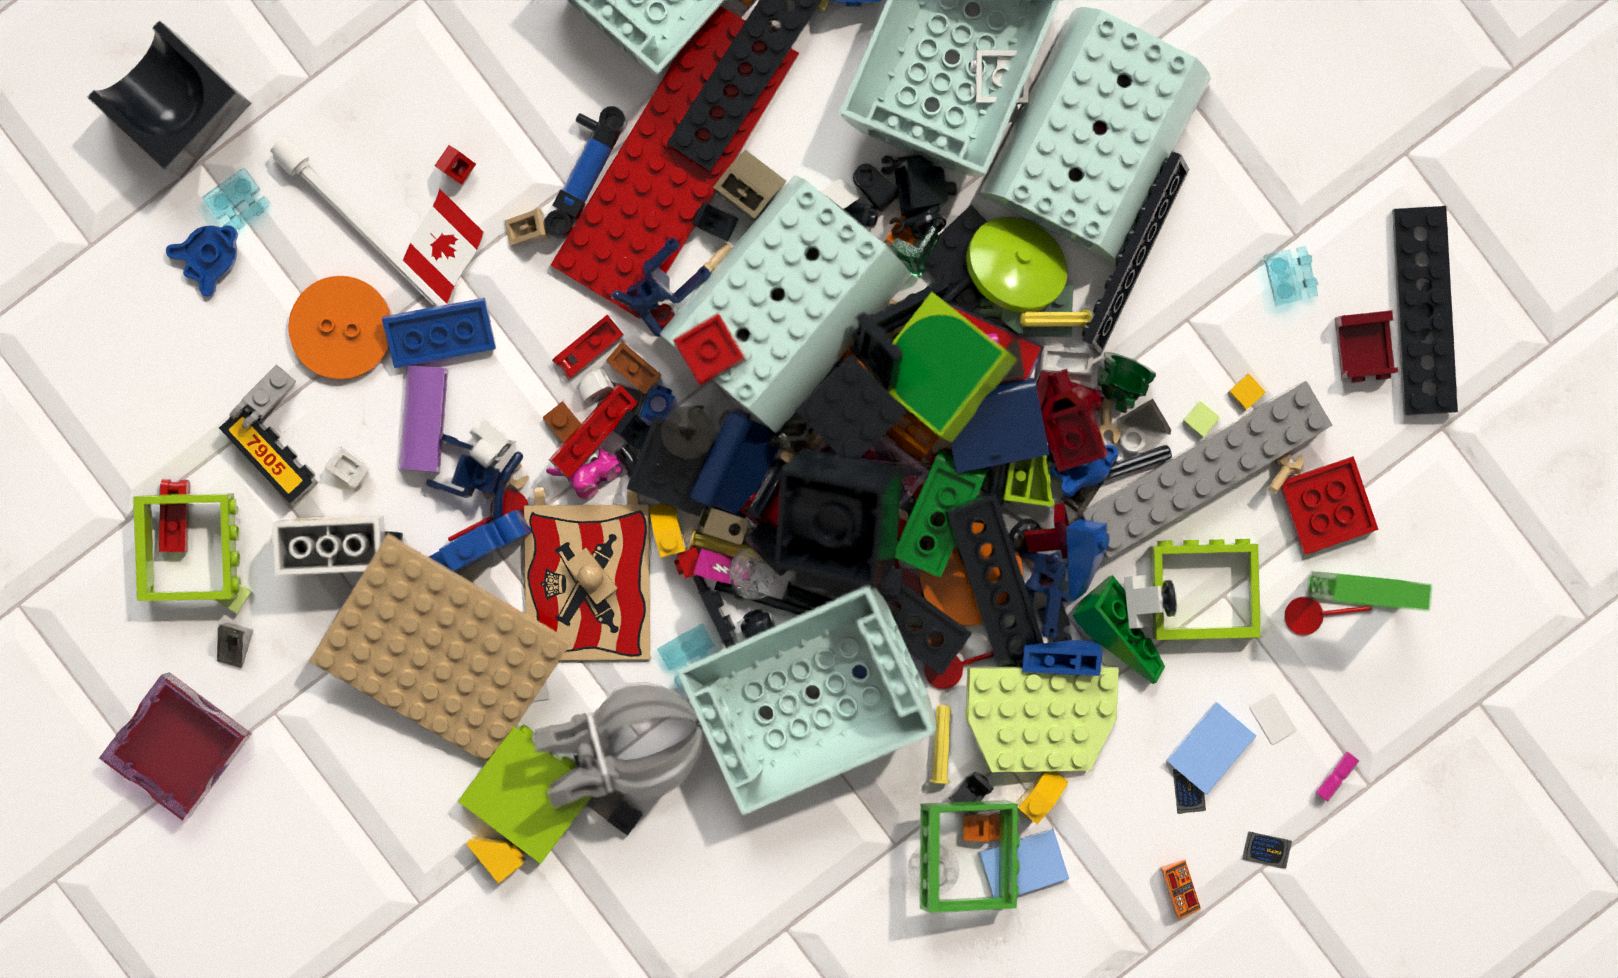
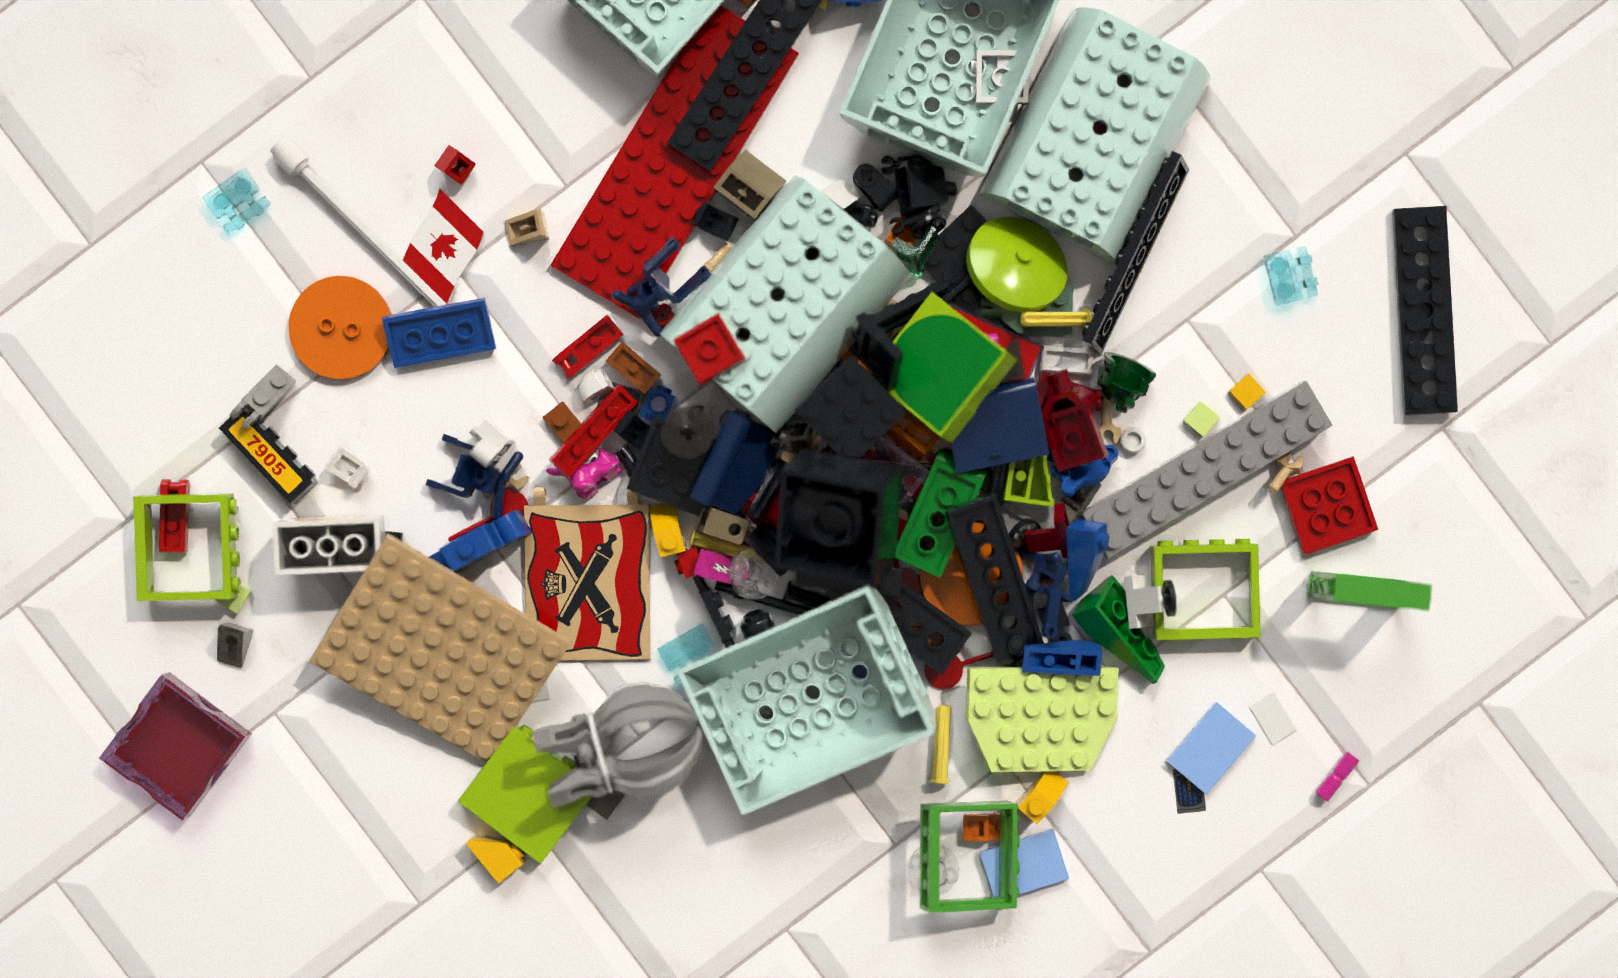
black piece [87,20,252,178] -> none
blue tile [166,225,238,297] -> none
medium lavender brick [399,366,448,472] -> none
piece [545,106,627,239] -> none
tan tile [565,547,618,605] -> none
black tile [607,799,644,836] -> none
black bracket [948,771,994,816] -> none
black axle [1100,445,1172,485] -> none
clear smoke slope [1116,398,1172,436] -> none
slope [1160,859,1201,919] -> none
sticker [1242,831,1292,869] -> none
red piece [1284,596,1372,635] -> none
dark red panel [1335,310,1399,383] -> none

